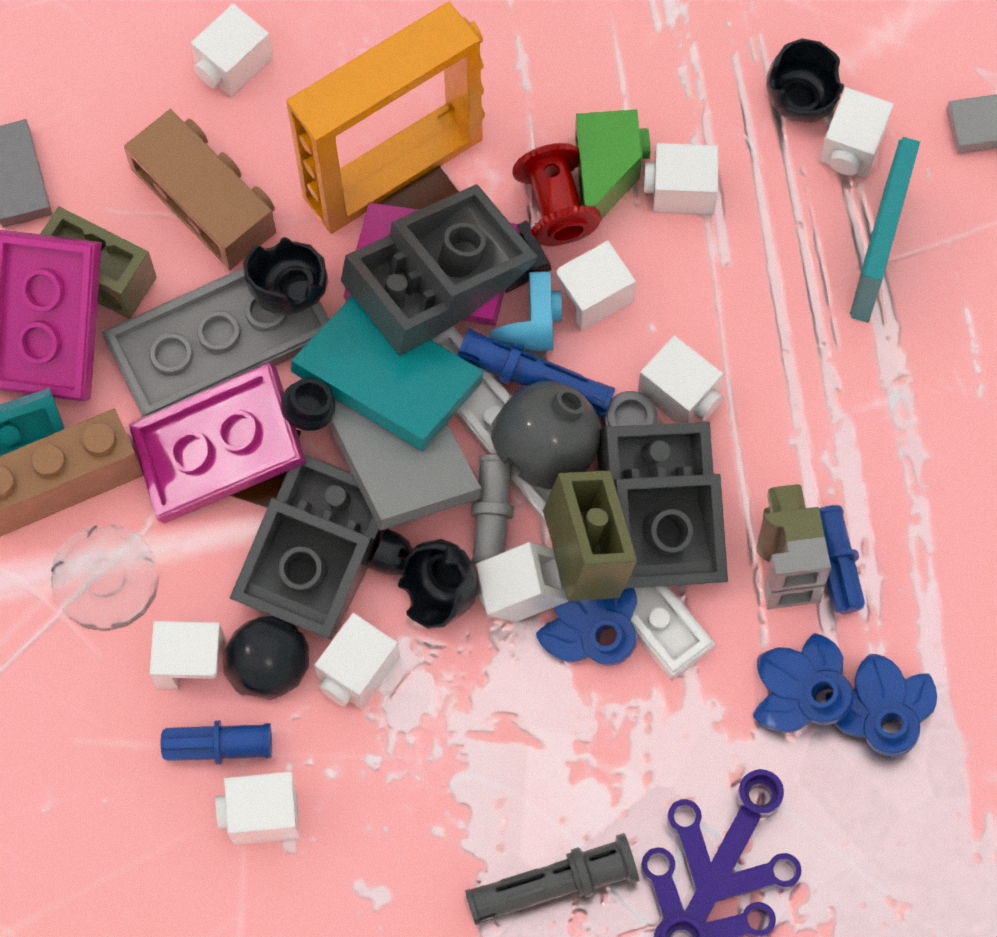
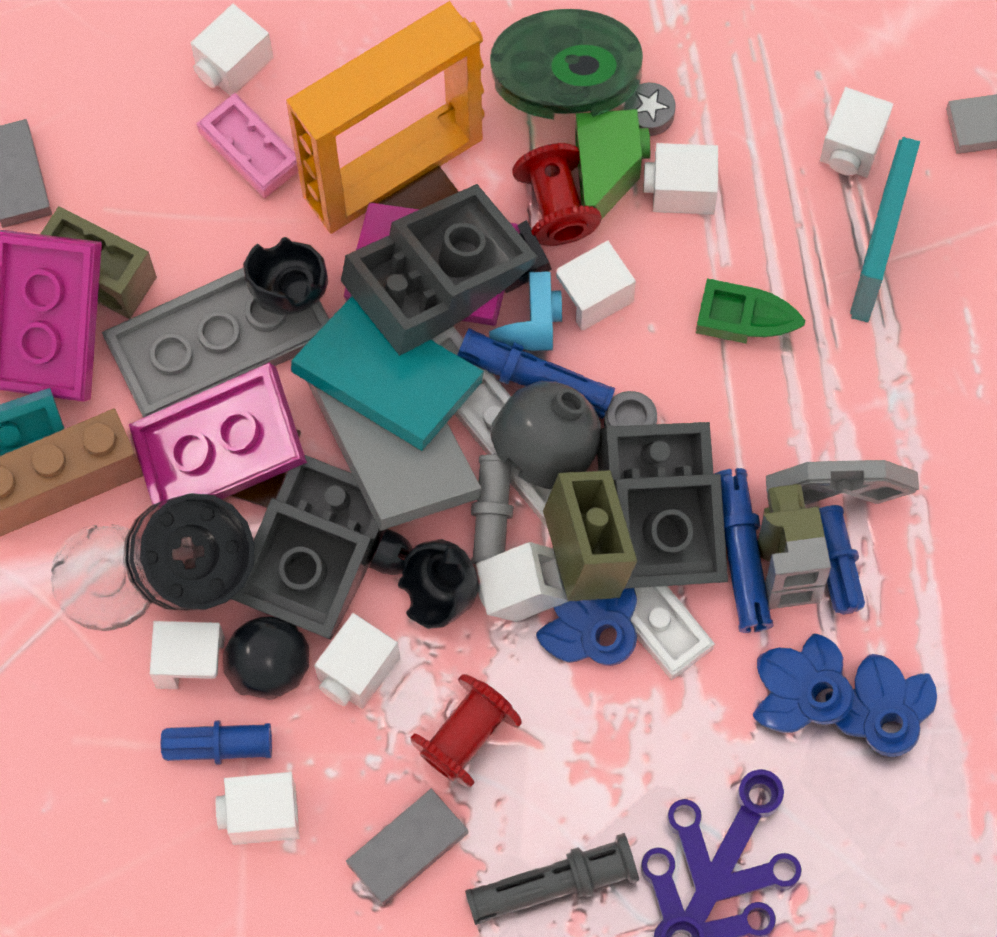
medium nougat brick [124,108,276,271] -> none
black plate [281,378,335,431] -> none
white brick [638,335,724,423] -> none
black hair [766,38,844,123] -> none
none -> black wheel [123,493,255,611]
none -> bright pink plate [196,93,298,199]
none -> flat silver tile [346,788,468,906]
none -> red hose [411,674,522,787]
none -> clear green tile [490,9,643,120]
none -> flat silver tile [624,82,676,136]
none -> green plate [695,278,806,344]
none -> blue pin [715,468,774,633]
none -> light grey tile [766,460,919,505]

